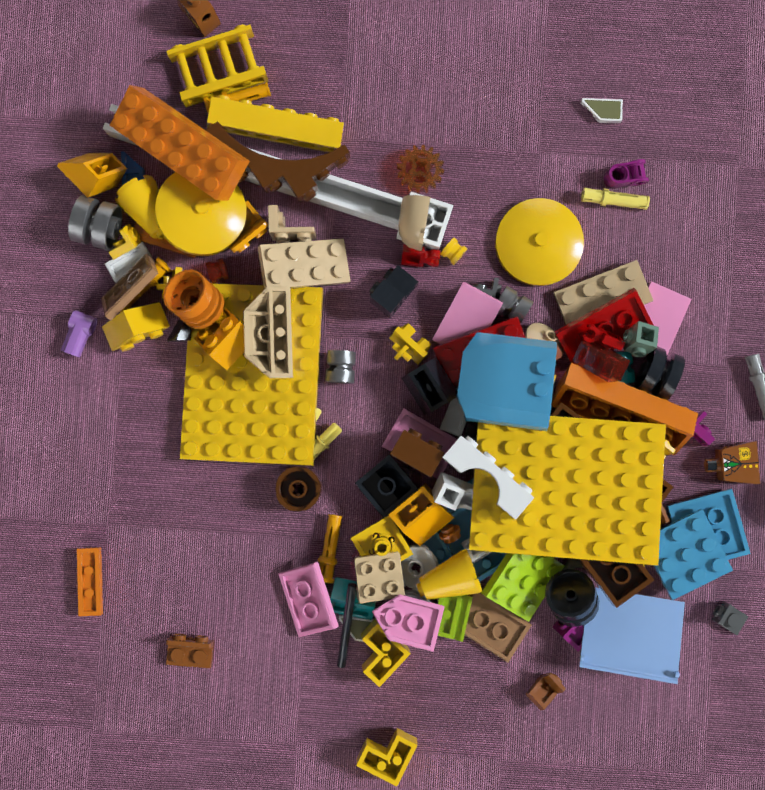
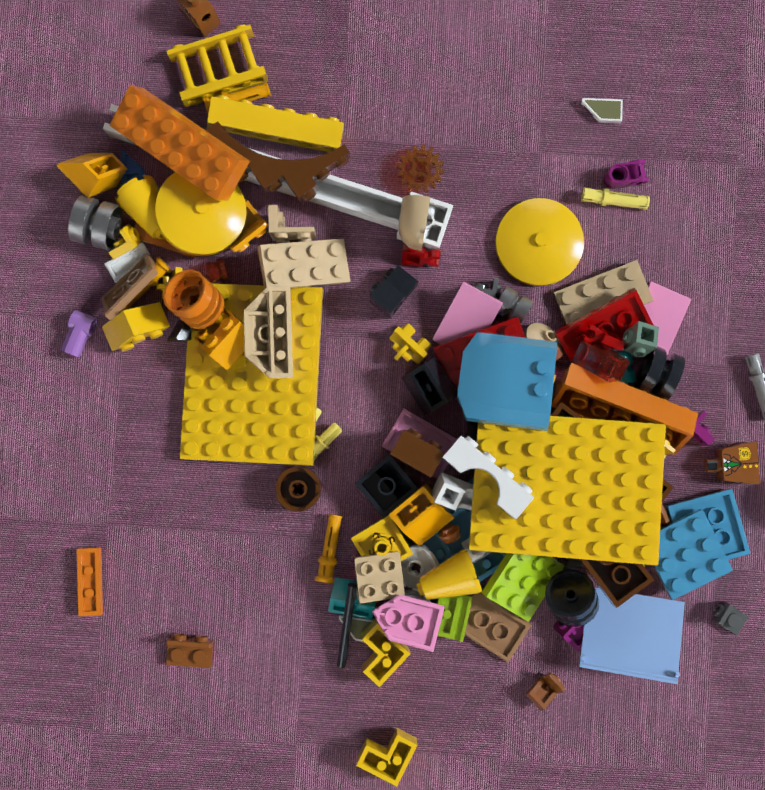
bright pink tile [278,562,339,637] -> none
flat silver wheel [325,350,356,384] -> none
yellow wheel [440,237,468,266] -> none
white tile [440,388,467,437] -> none

